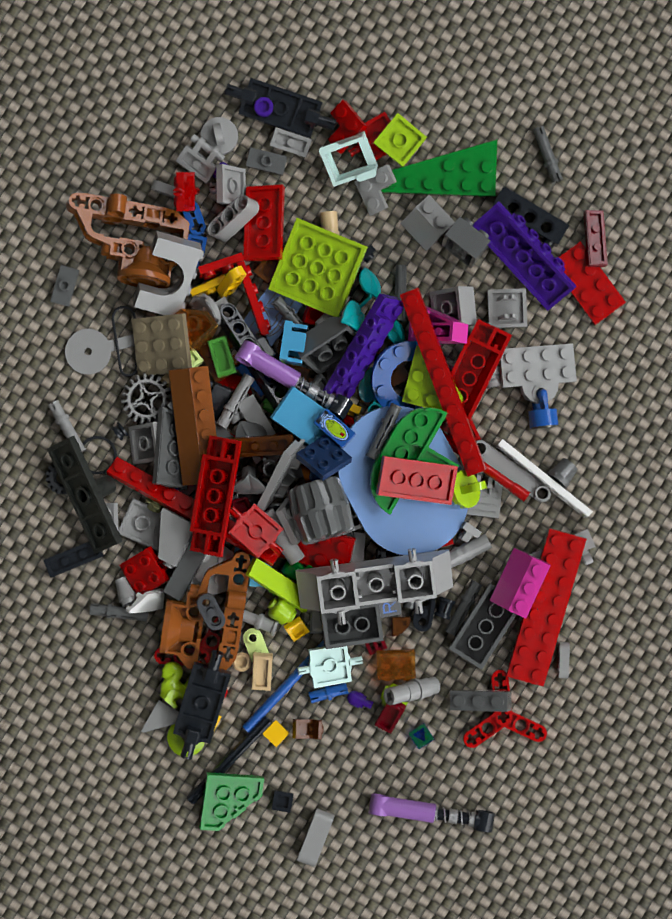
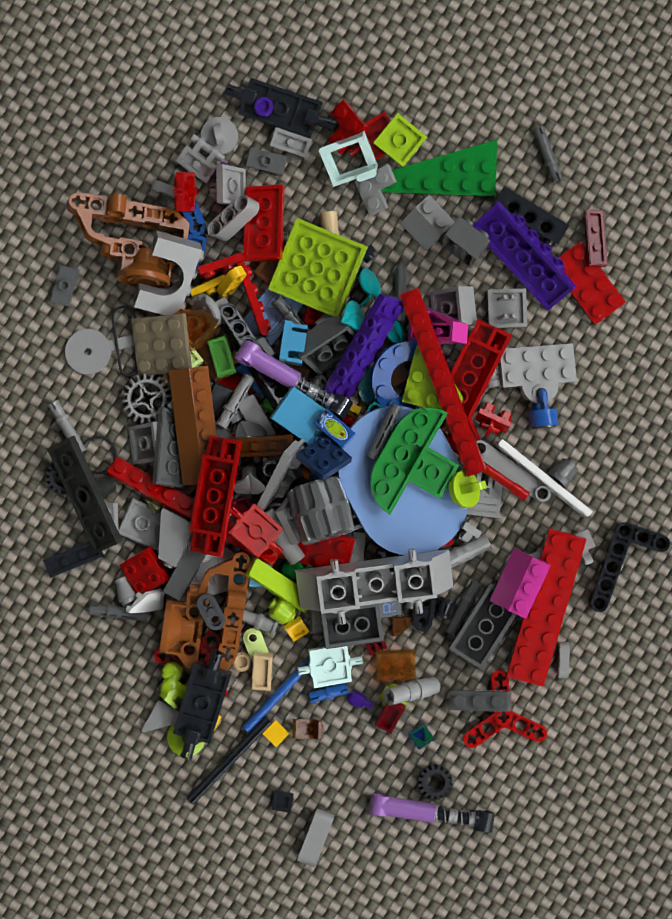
black bush [111,422,129,441] -> none
plate [199,772,264,831] -> none
plate [376,455,458,505] -> none
none -> black tyre [418,764,453,800]
none -> red hips [475,402,512,437]
none -> black beam [589,522,670,612]

